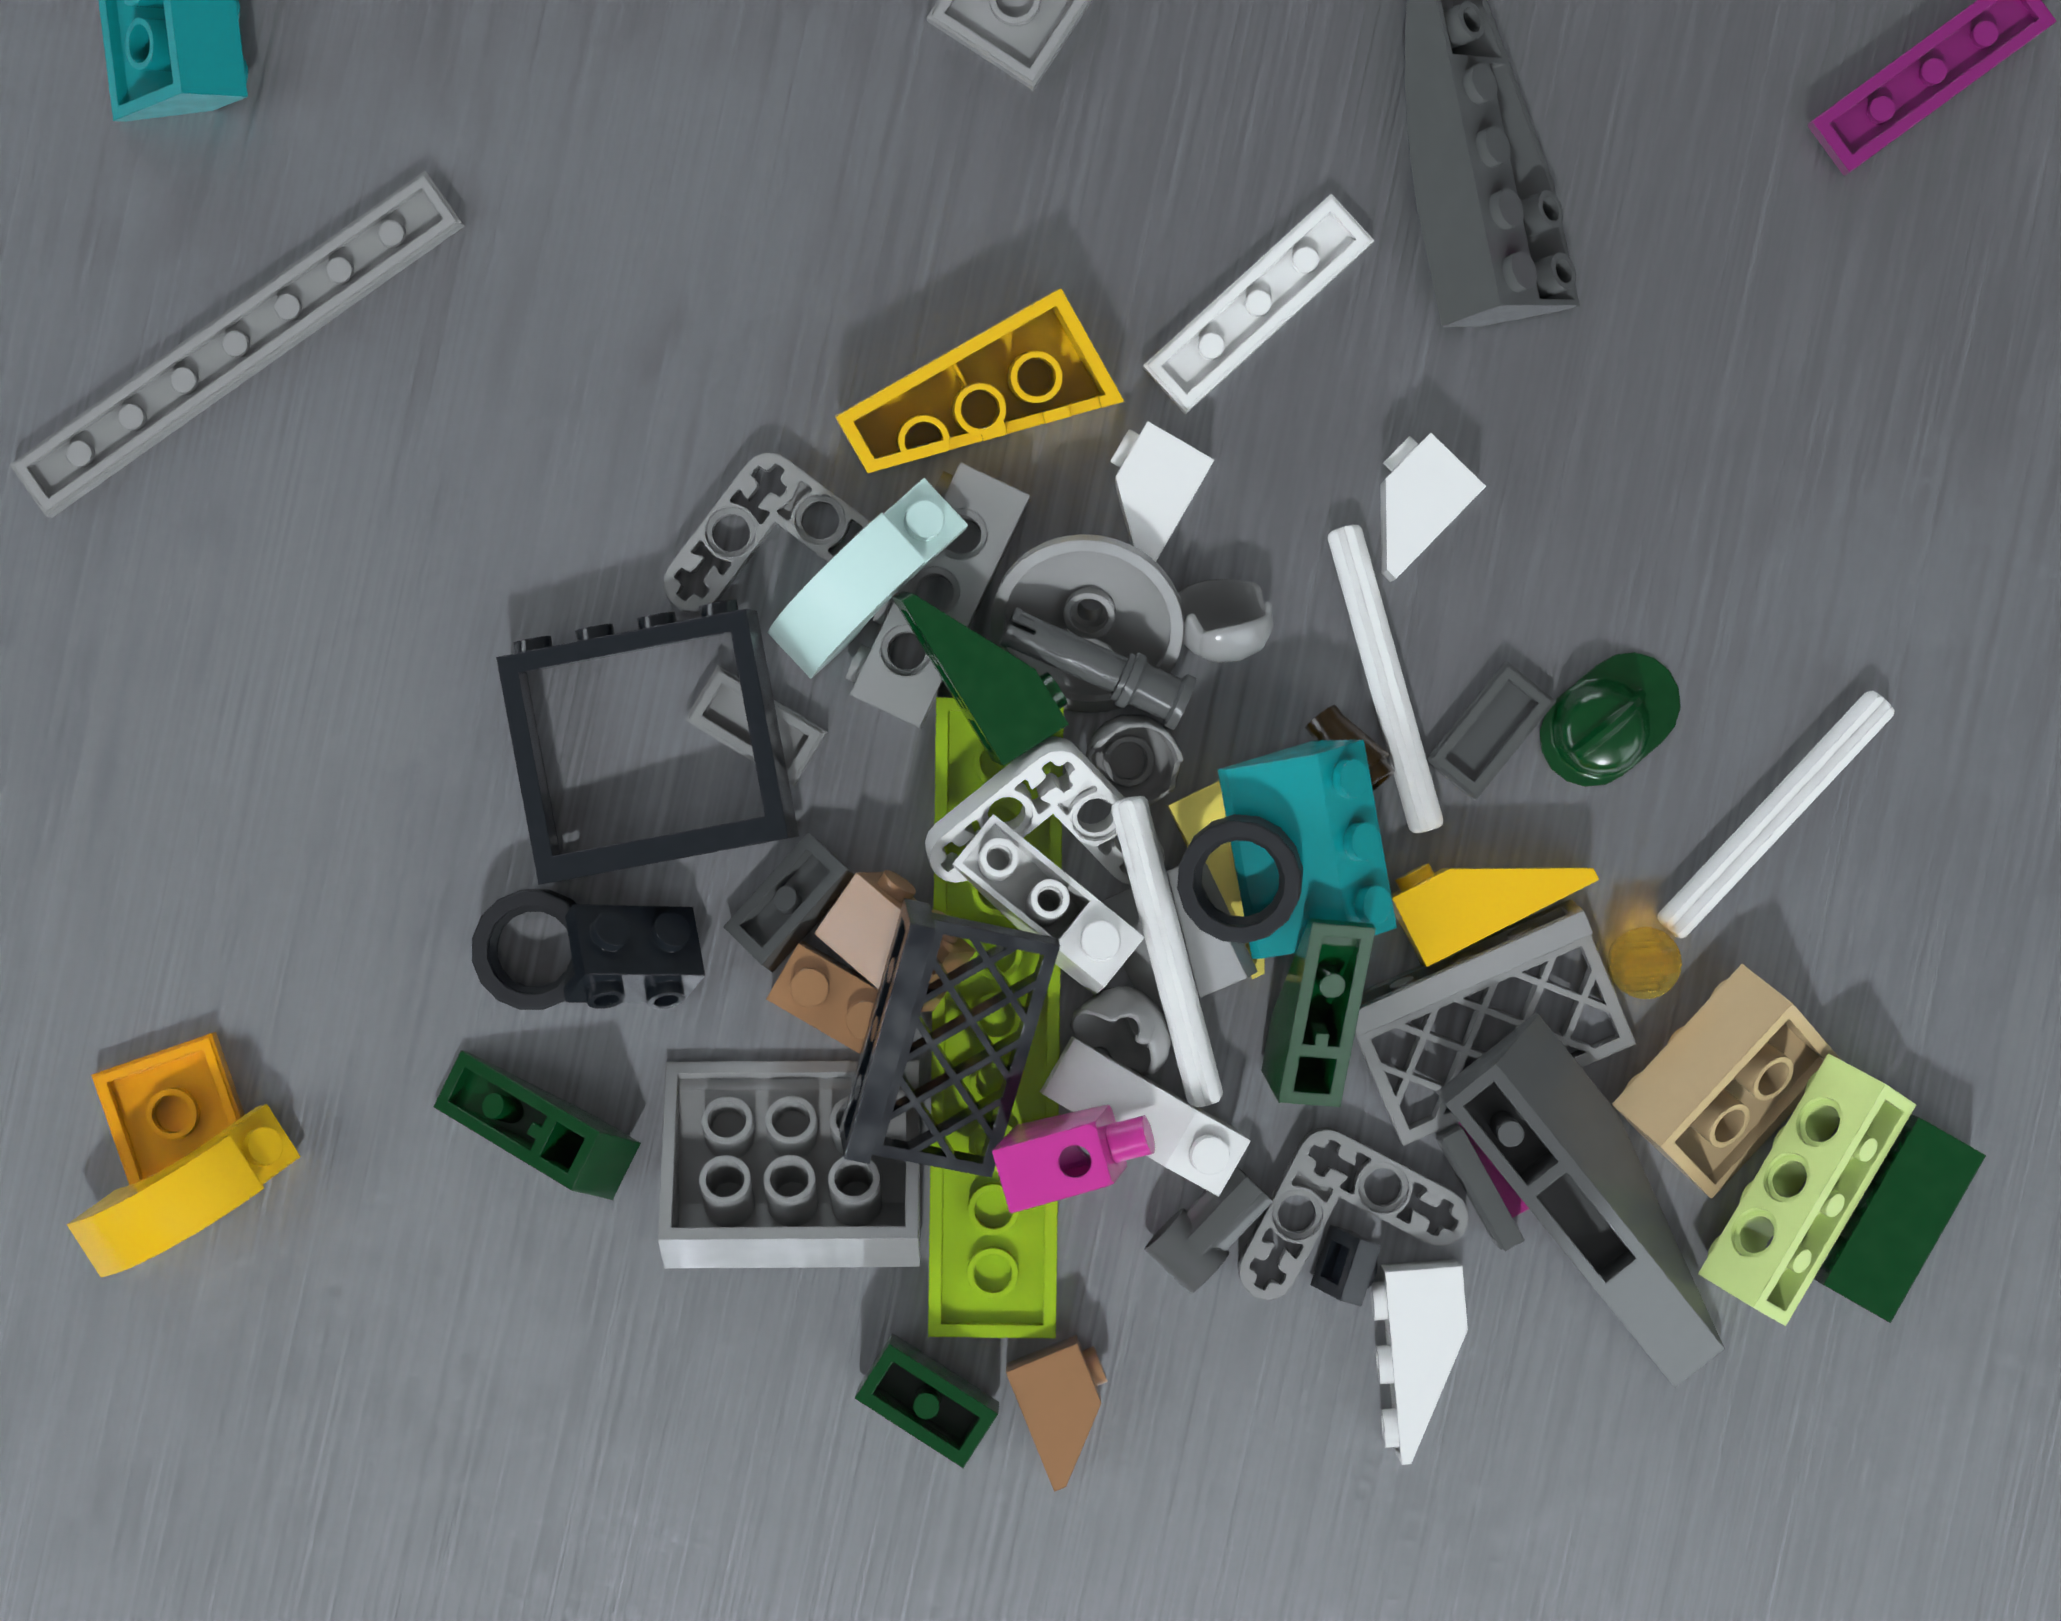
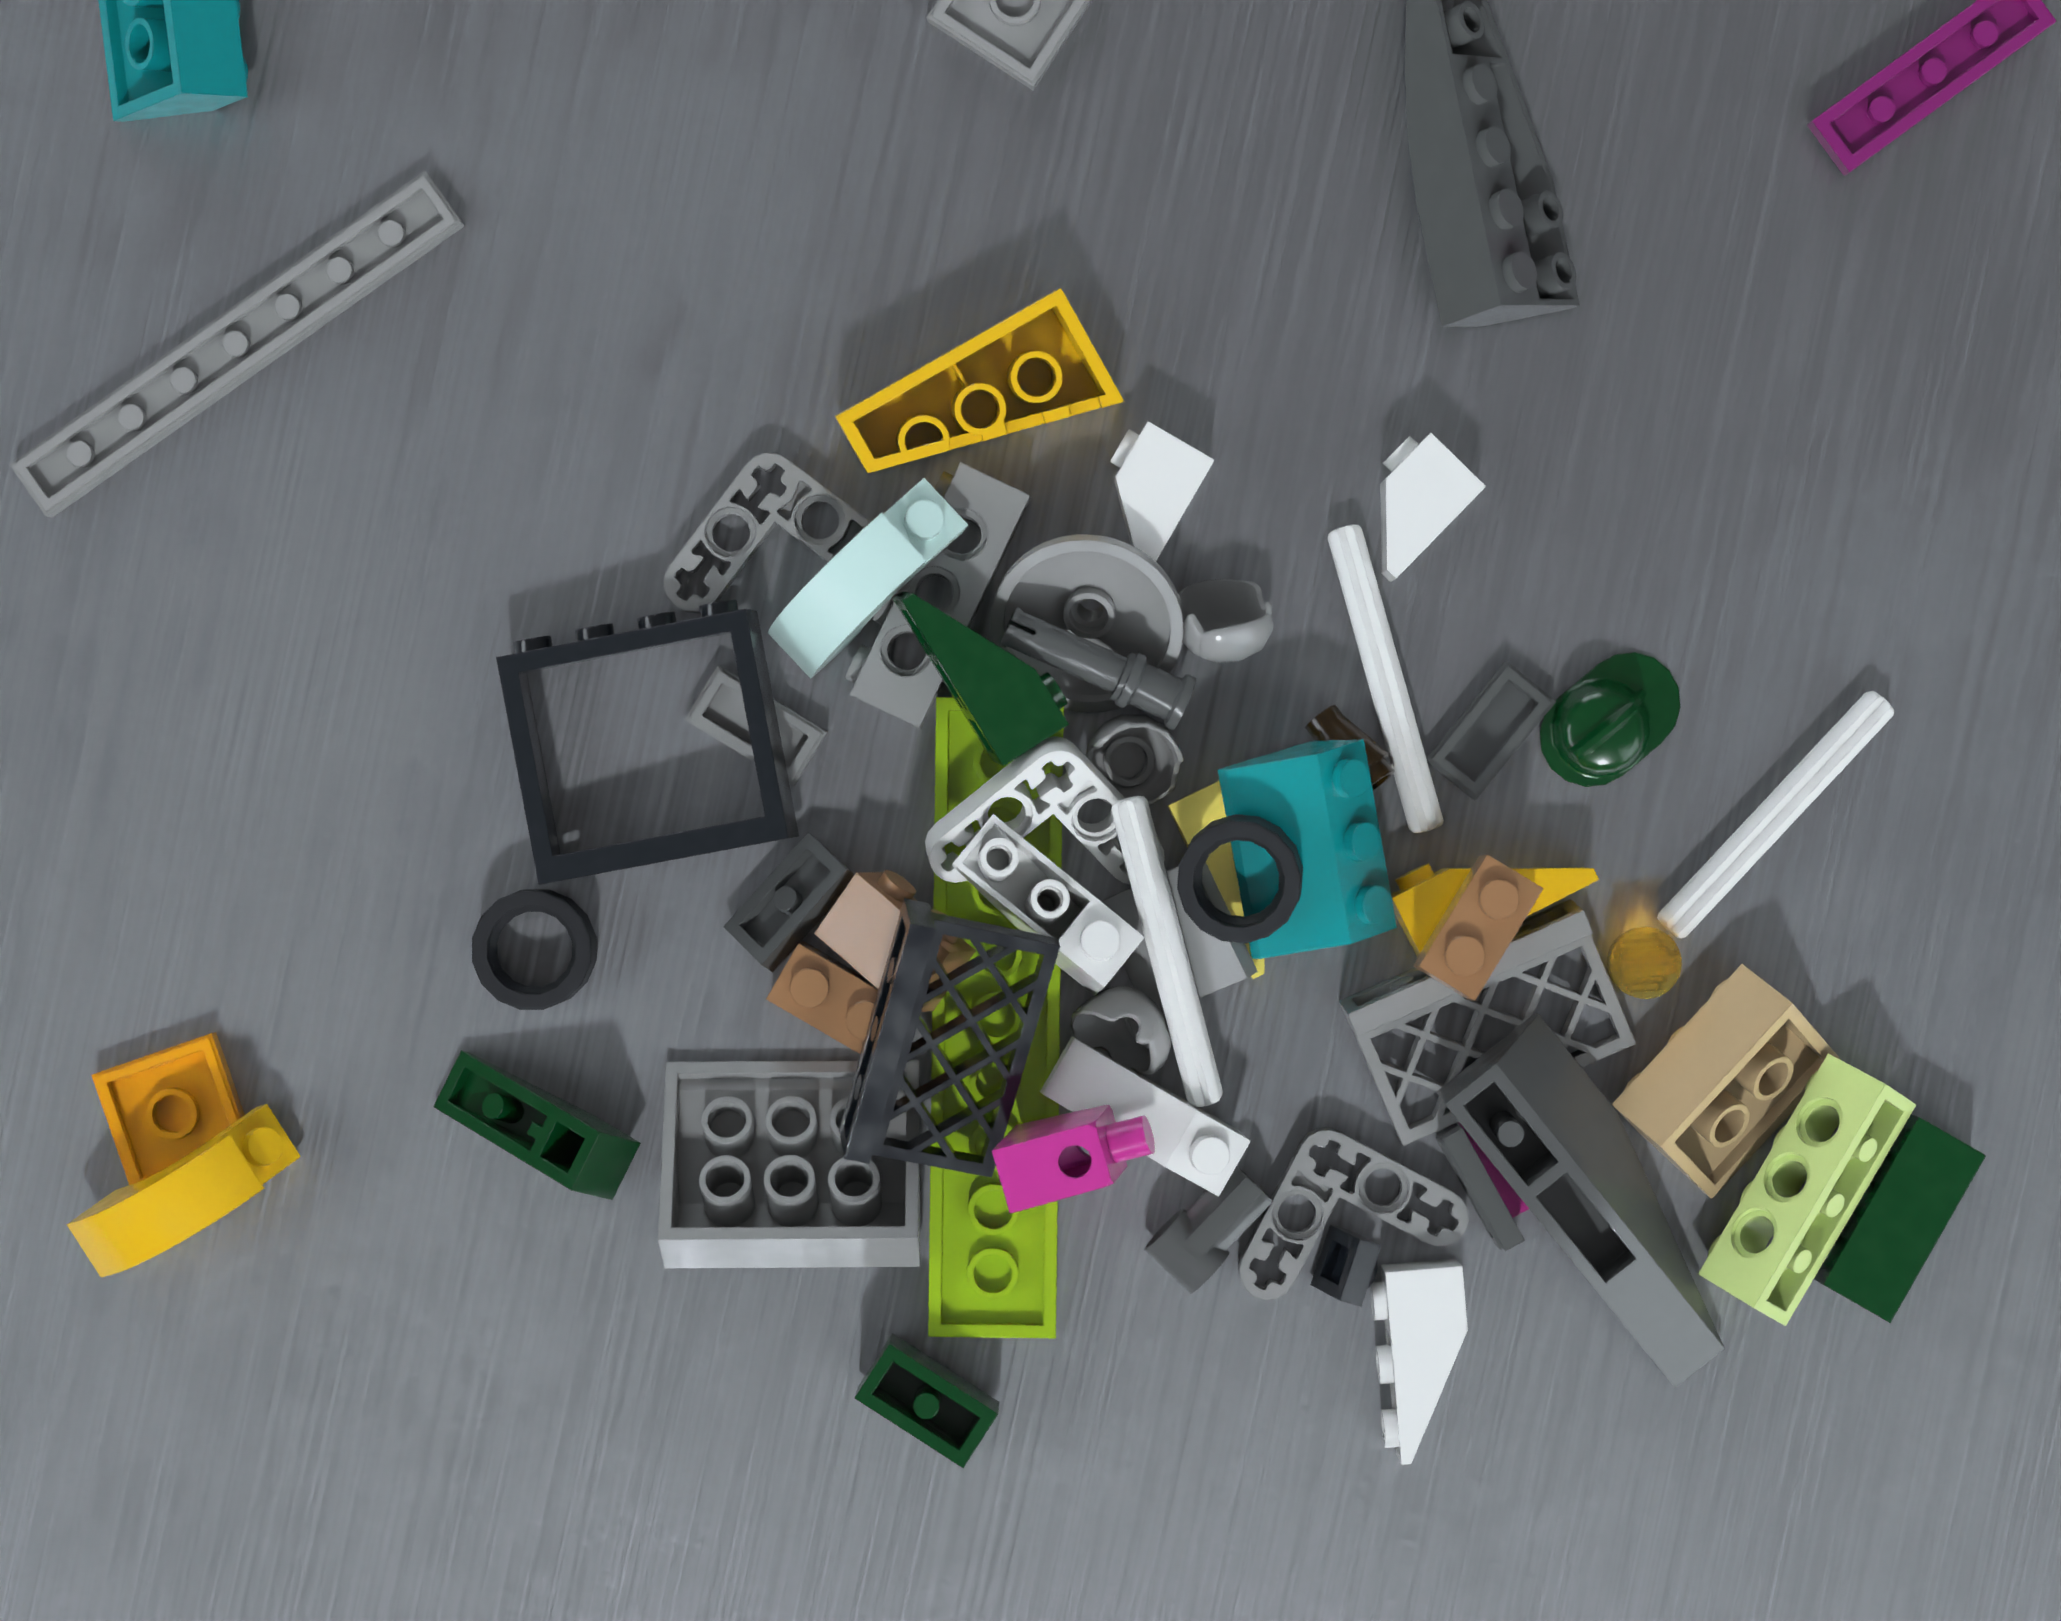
black bracket [563,905,705,1009] -> none
medium nougat slope [1006,1335,1108,1492] -> none
white tile [1143,194,1374,415] -> none
dark green slope [1261,918,1376,1107] -> none
none -> medium nougat brick [1413,854,1544,1001]

